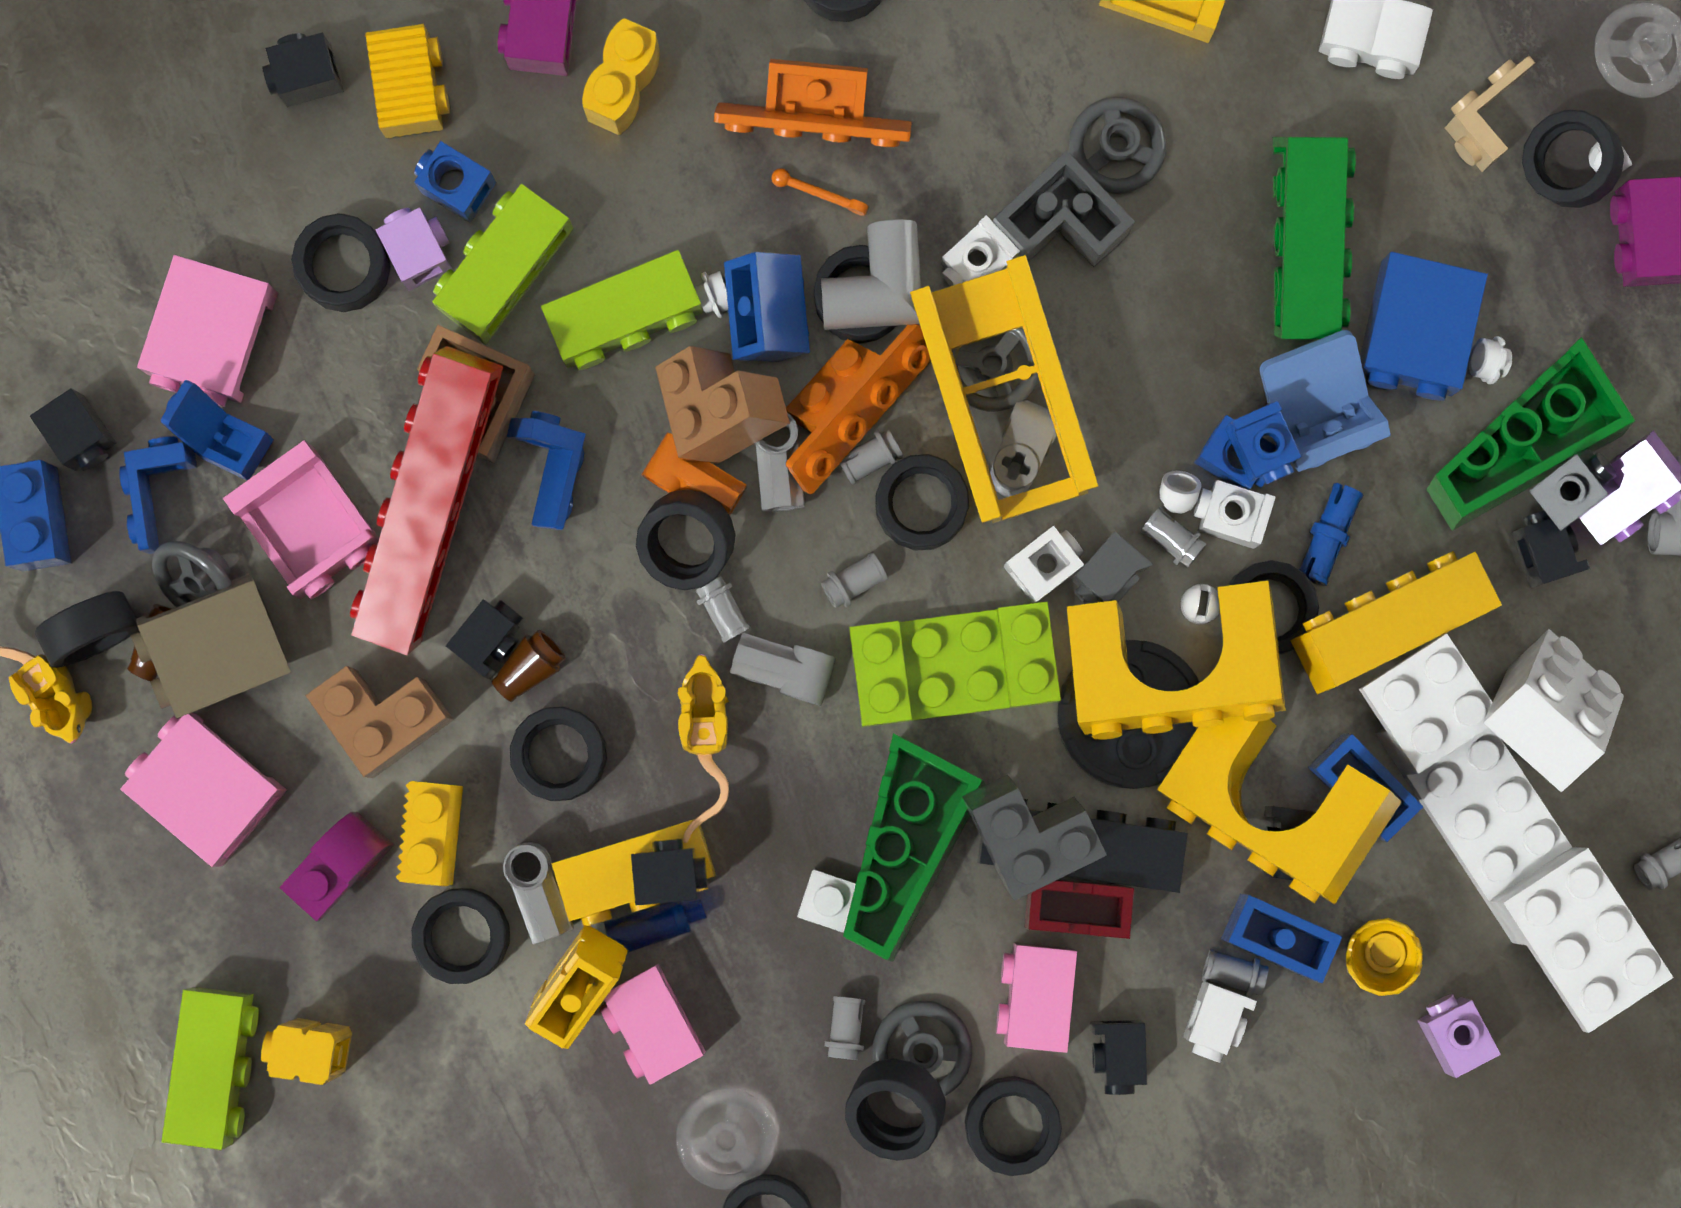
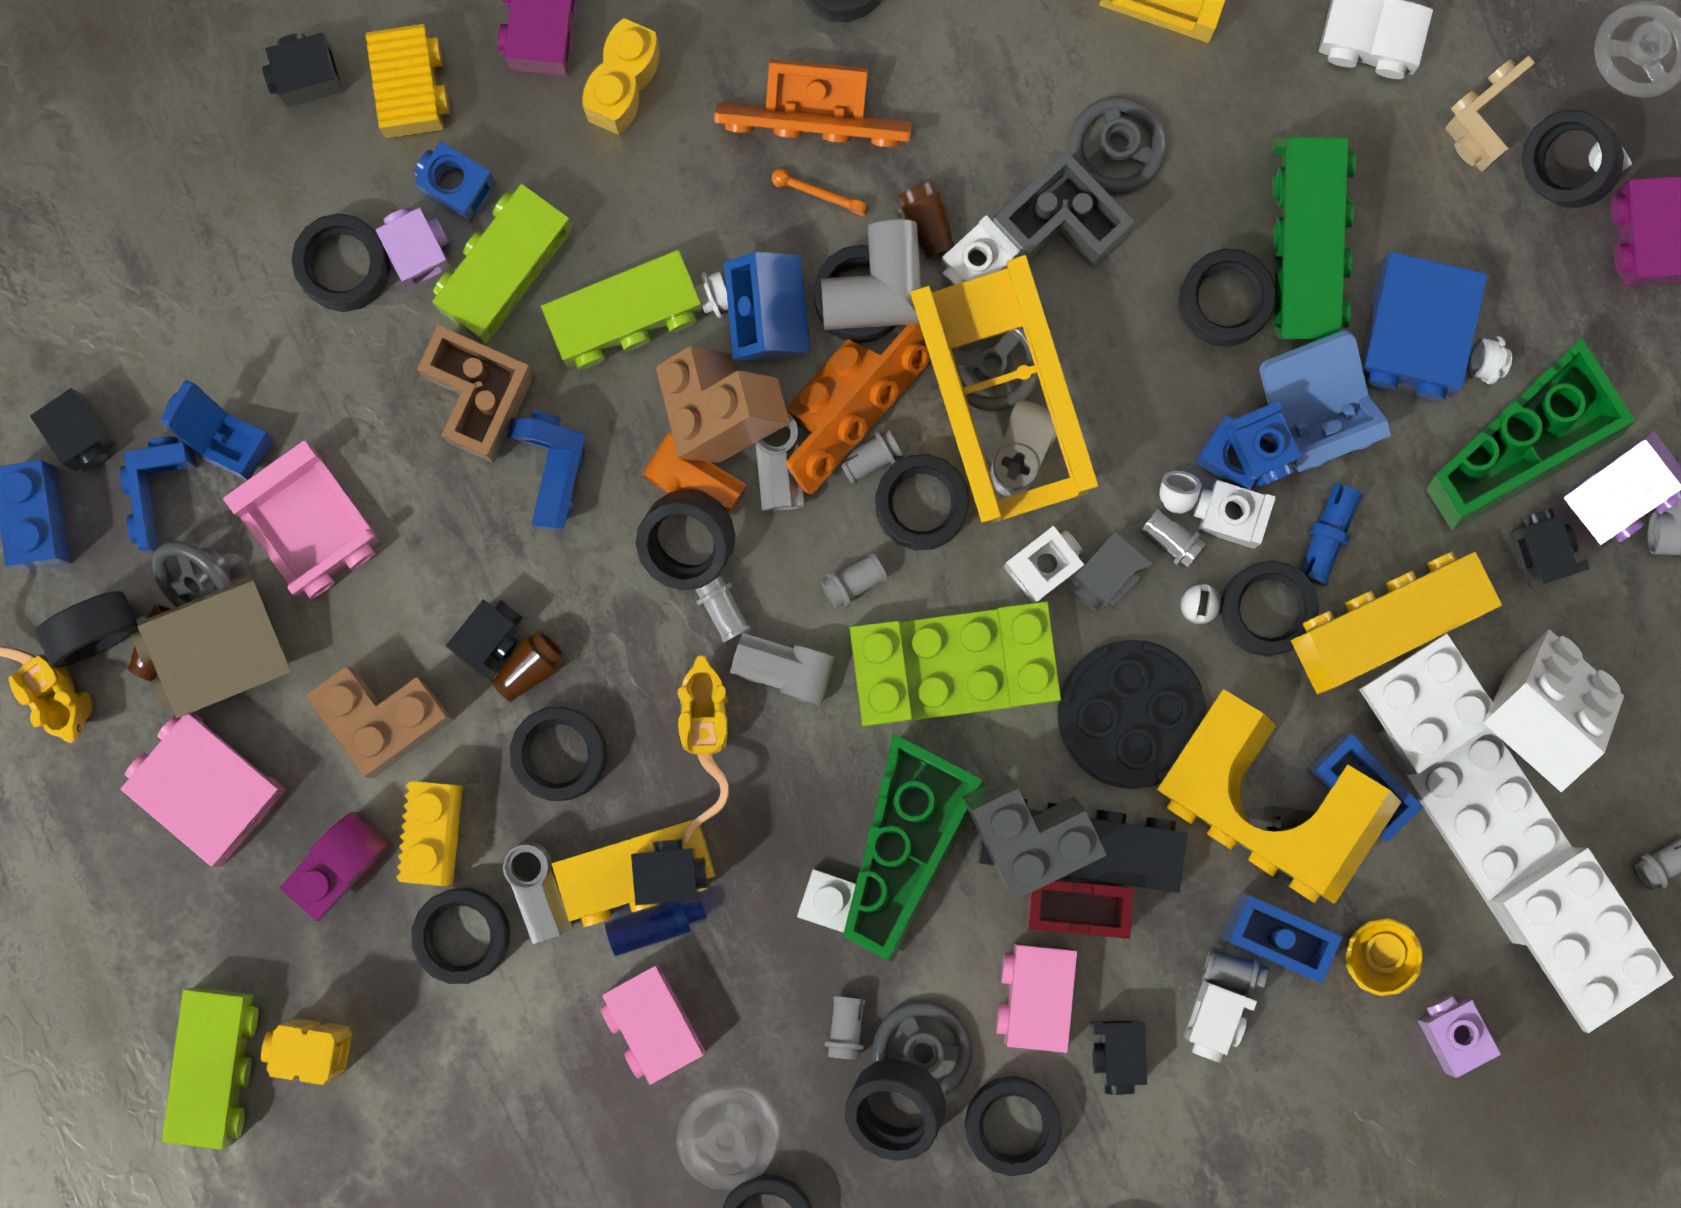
bright pink panel [137,255,278,407] -> none
brick [350,346,504,655] -> none
yellow brick [525,925,628,1049] -> none
yellow arch [1067,581,1286,740] -> none
brick [1529,448,1620,531] -> none
none -> reddish brown cone [897,180,955,258]
none -> black tyre [1179,248,1276,347]

